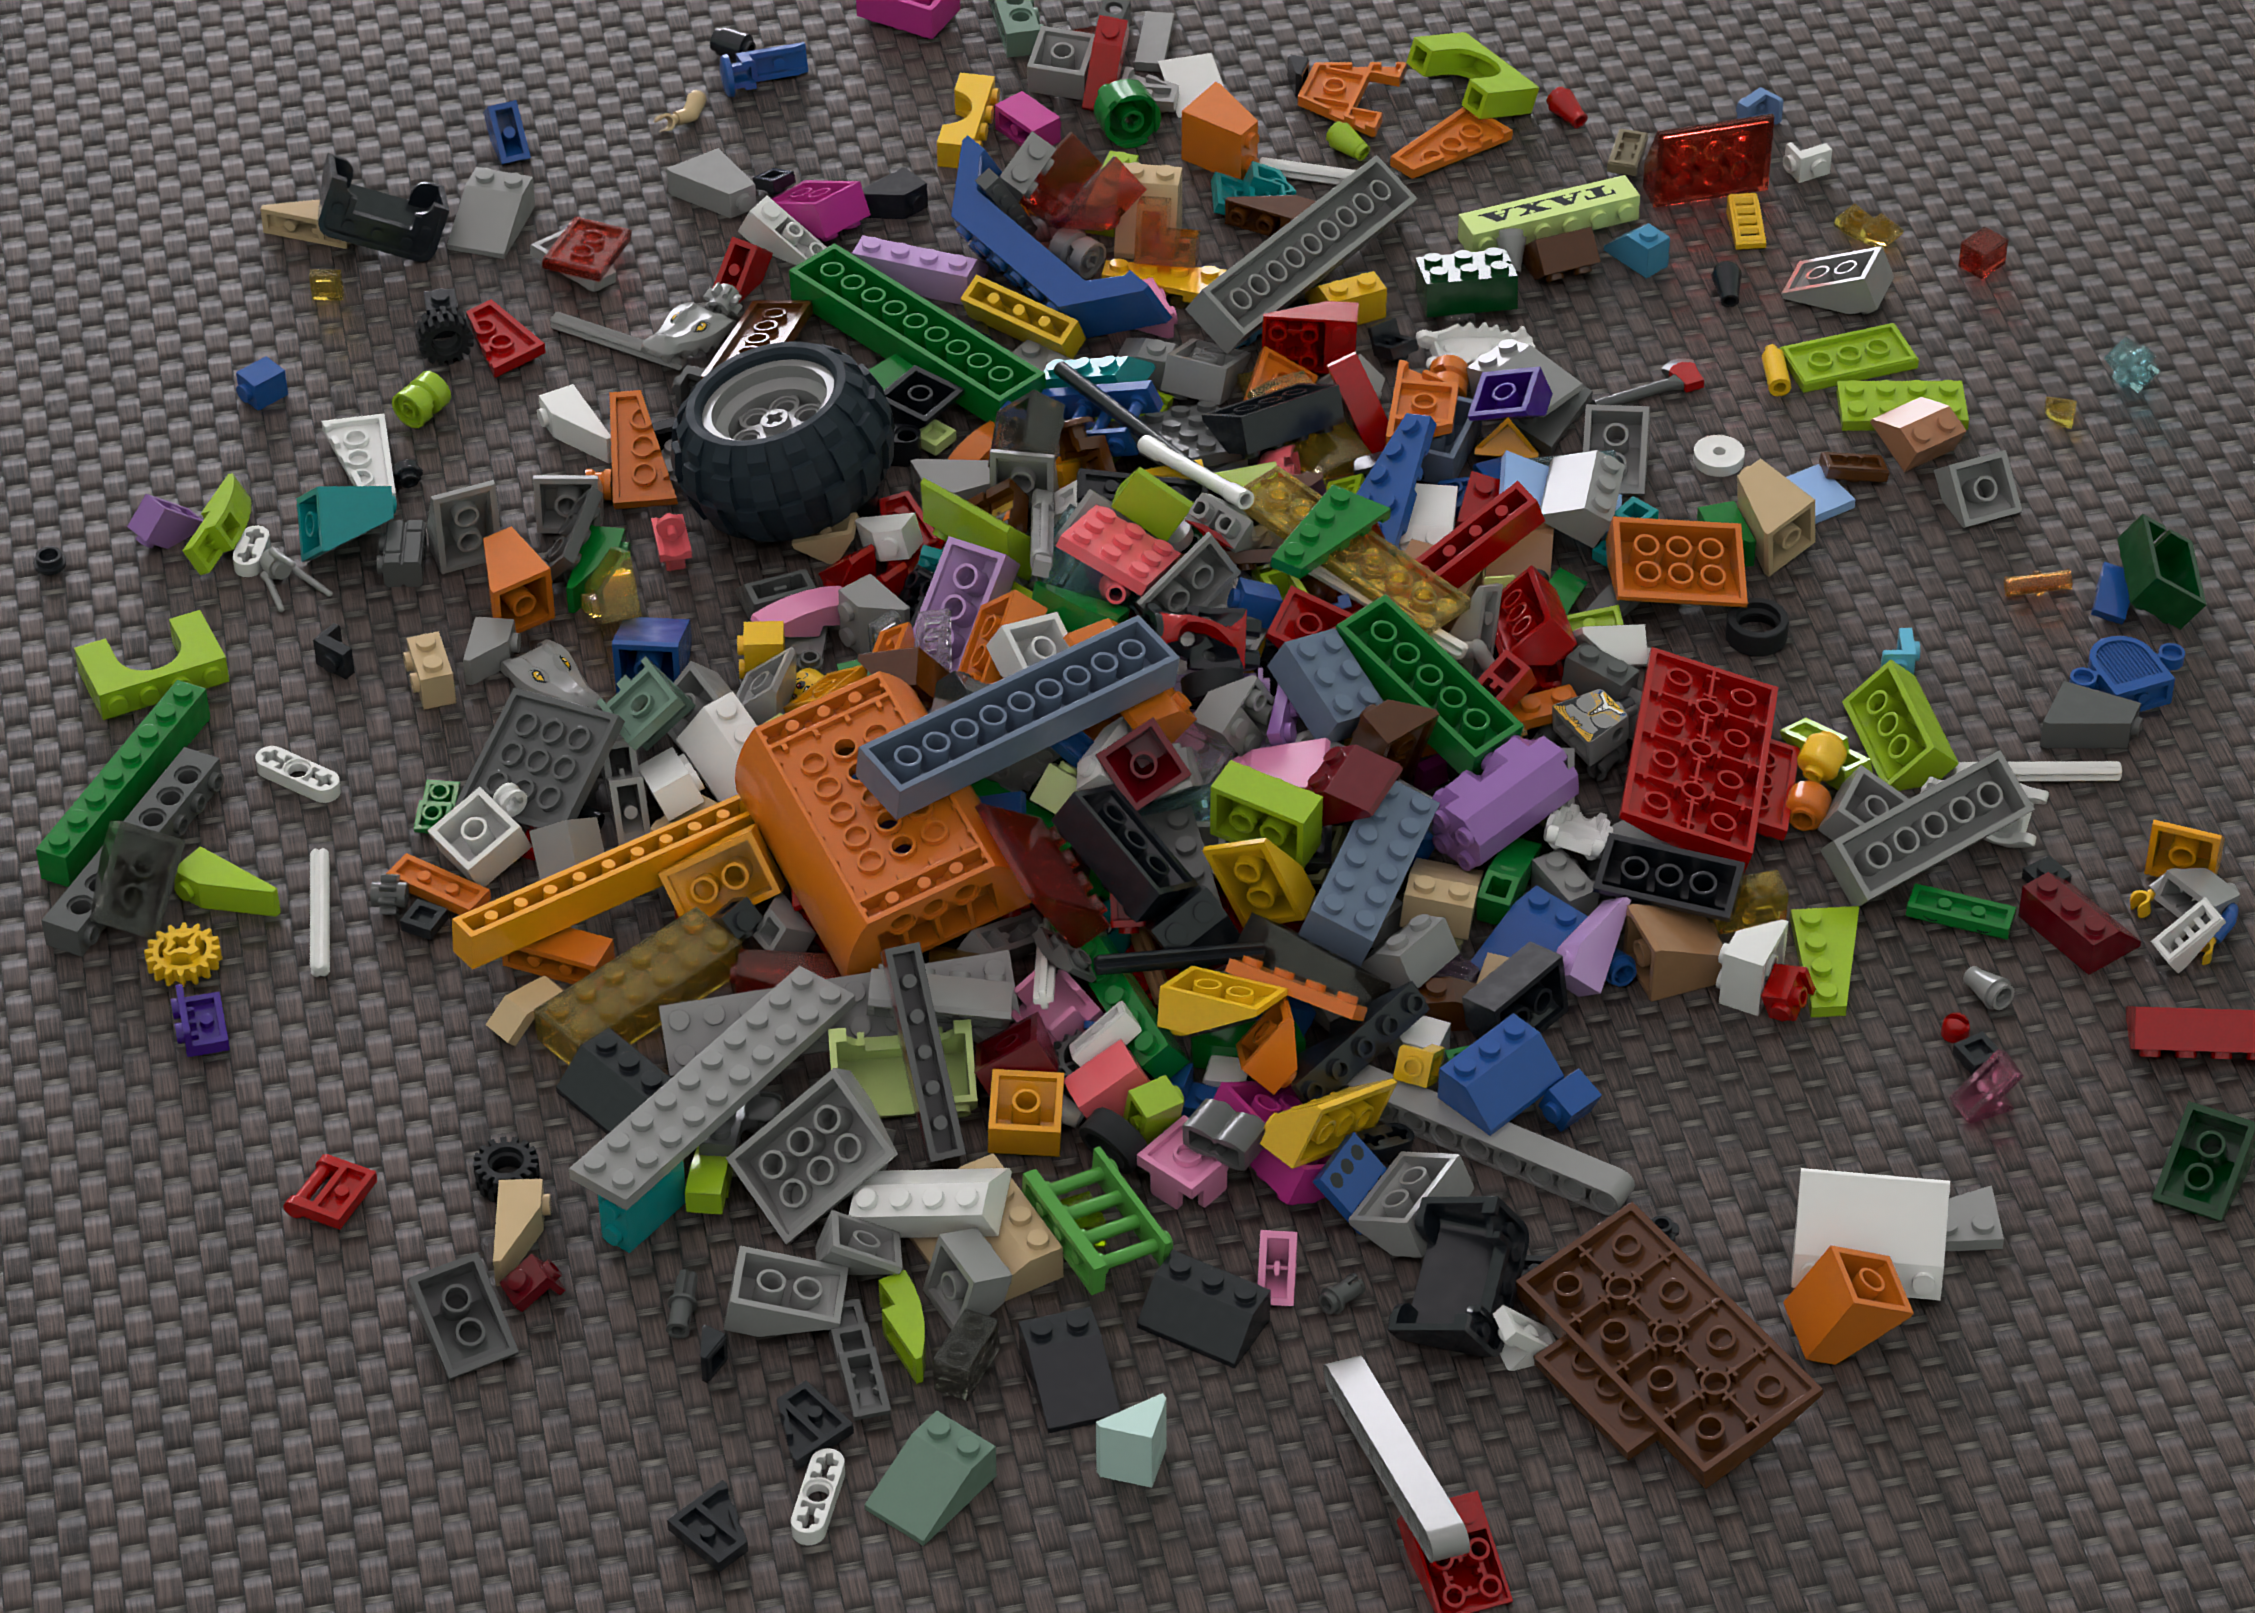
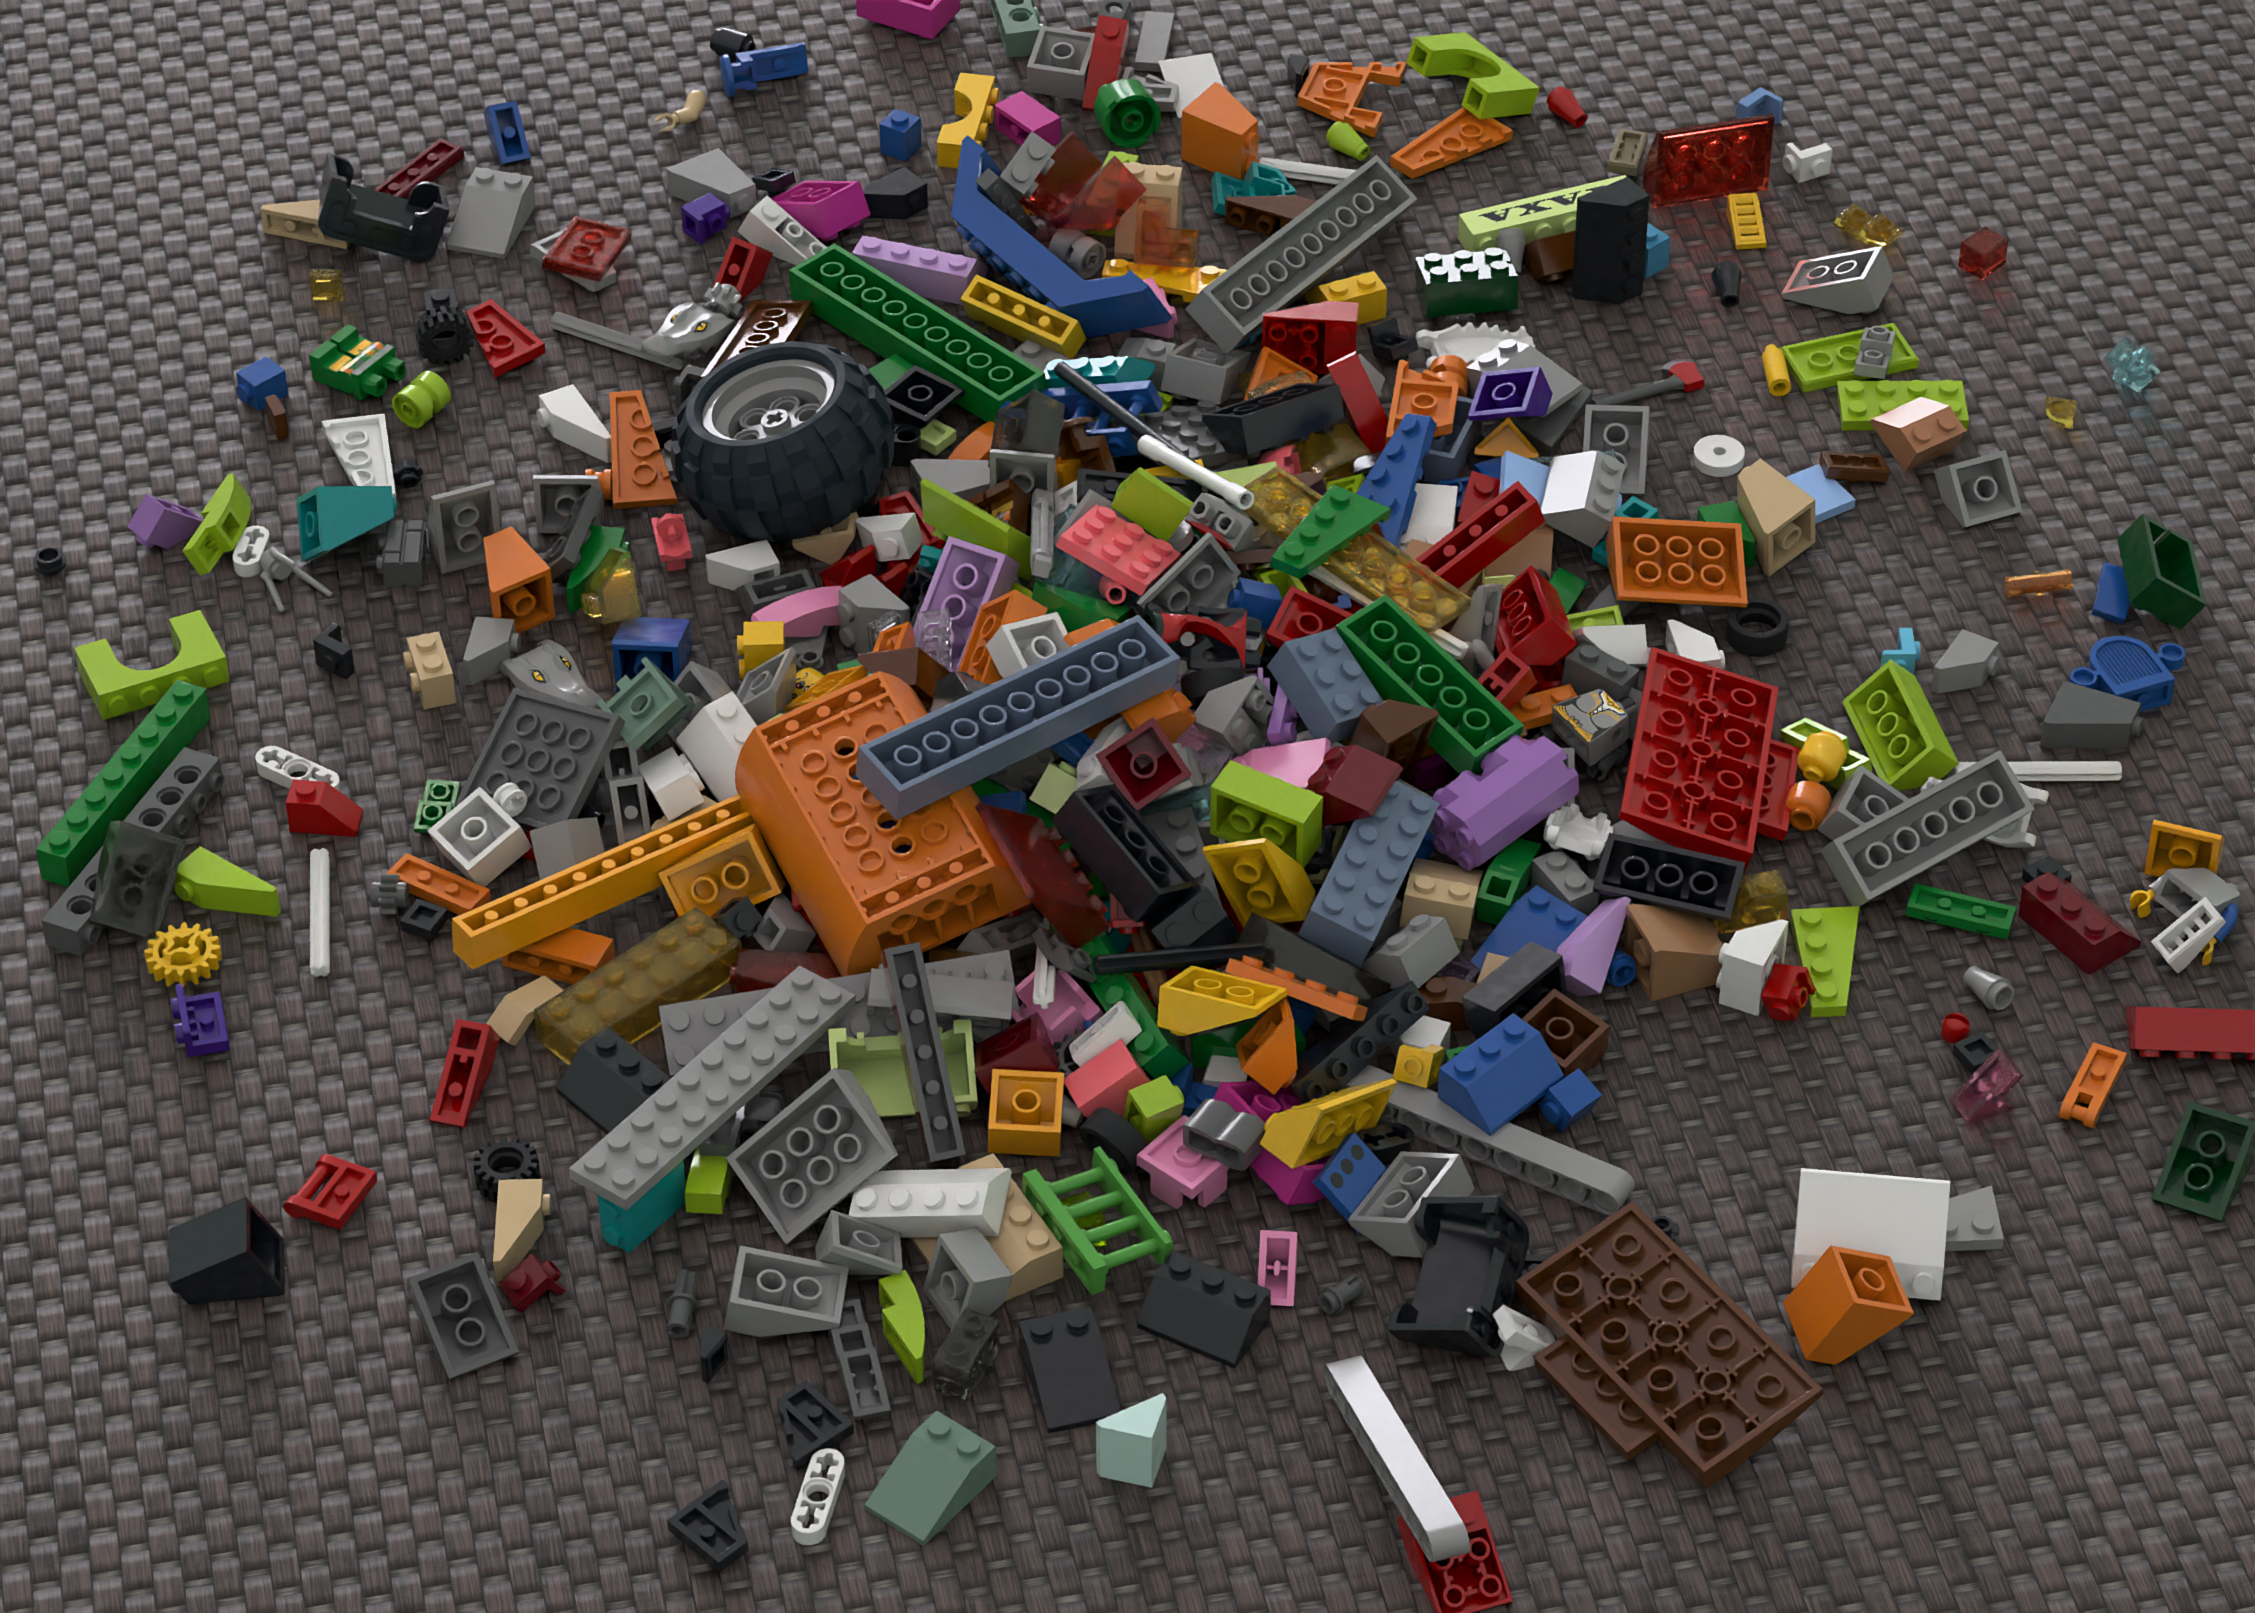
none -> black slope [167,1197,285,1304]
none -> reddish brown tile [265,395,289,440]
none -> red slope [285,779,364,837]
none -> green hips [309,324,407,401]
none -> dark red tile [374,138,464,200]
none -> red slope [429,1019,500,1128]
none -> dark purple brick [681,193,730,245]
none -> white slope [705,540,780,591]
none -> blue brick [879,109,921,162]
none -> reddish brown brick [1522,989,1610,1078]
none -> black slope [1571,177,1650,304]
none -> white slope [1665,619,1725,670]
none -> light grey slope [1854,326,1896,379]
none -> light grey slope [1931,629,2000,694]
none -> orange plate [2059,1042,2127,1129]

